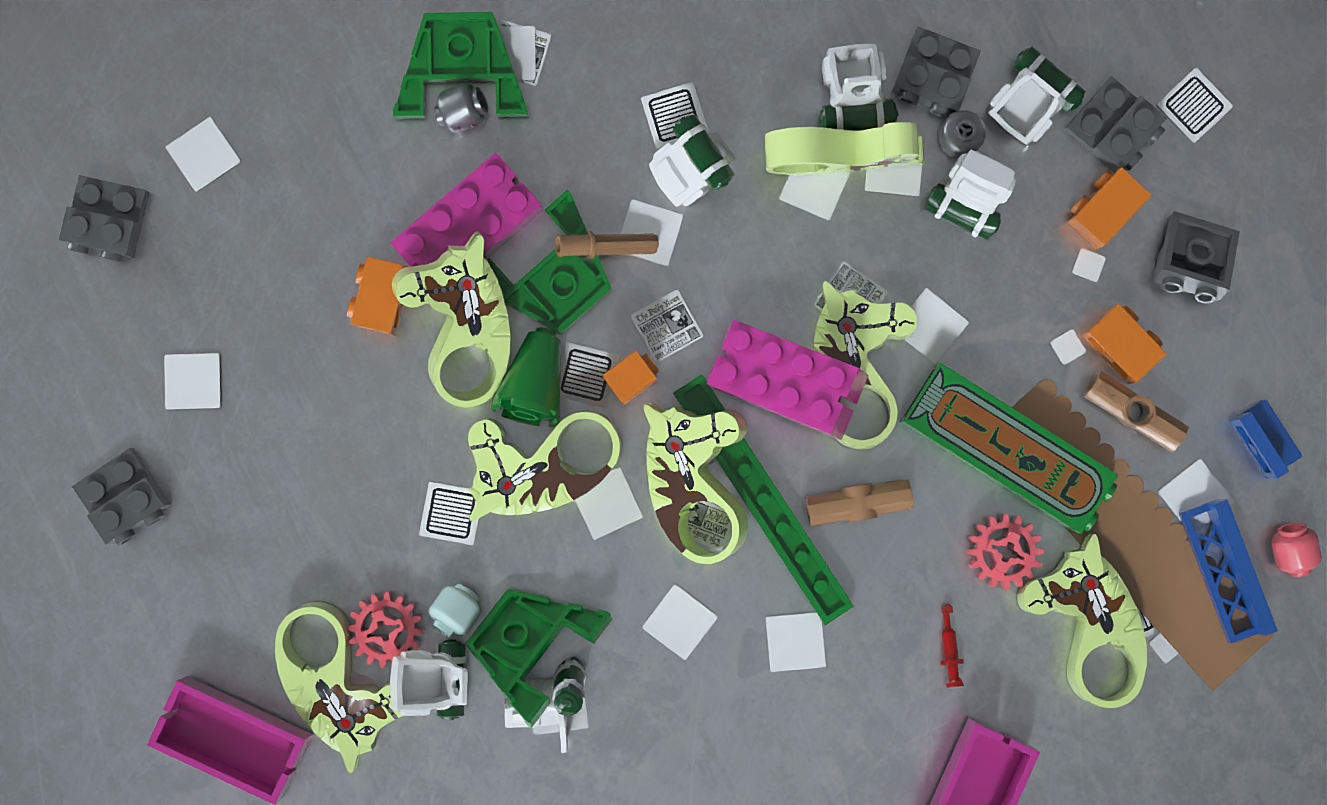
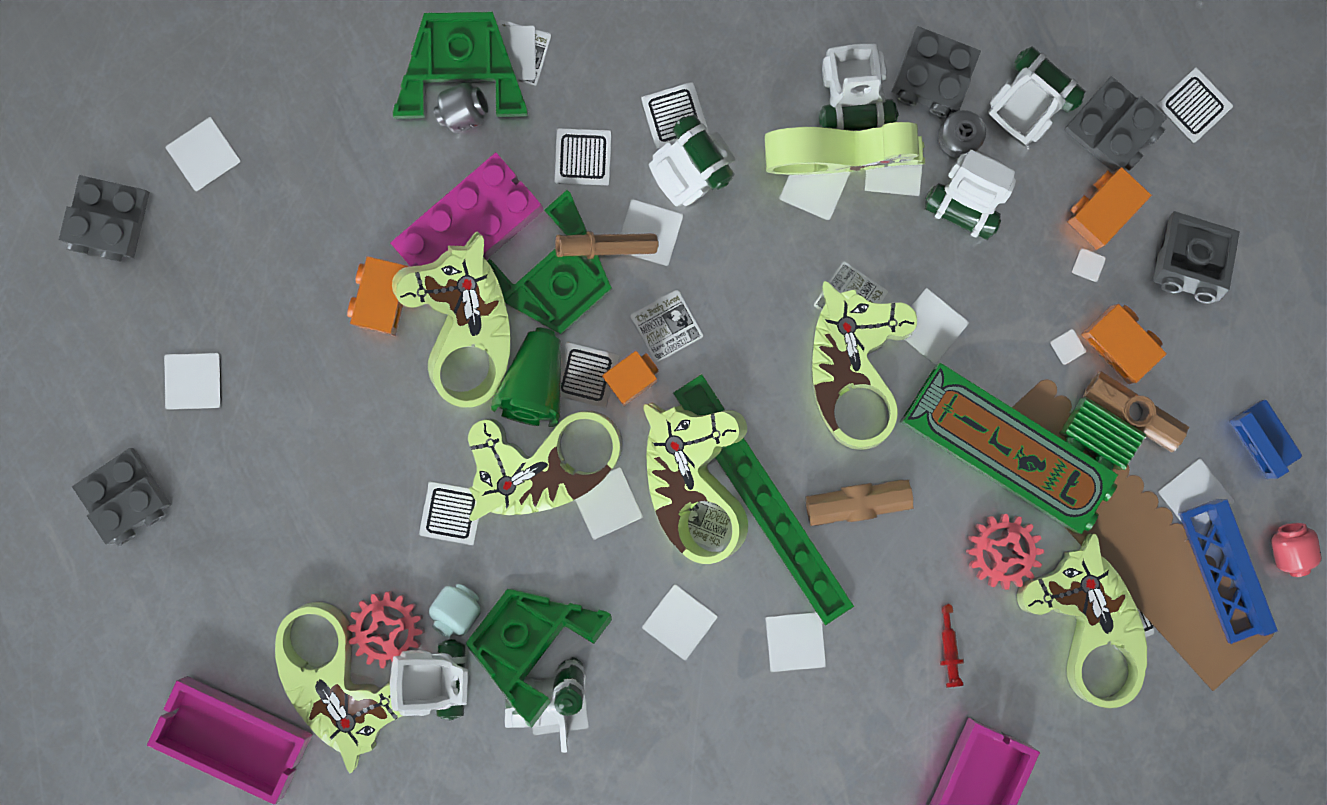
dark pink piece [706,320,869,440] -> none
white sticker [1149,633,1178,663] -> none
none -> white sticker [555,128,611,185]
none -> green brick [1059,397,1146,471]

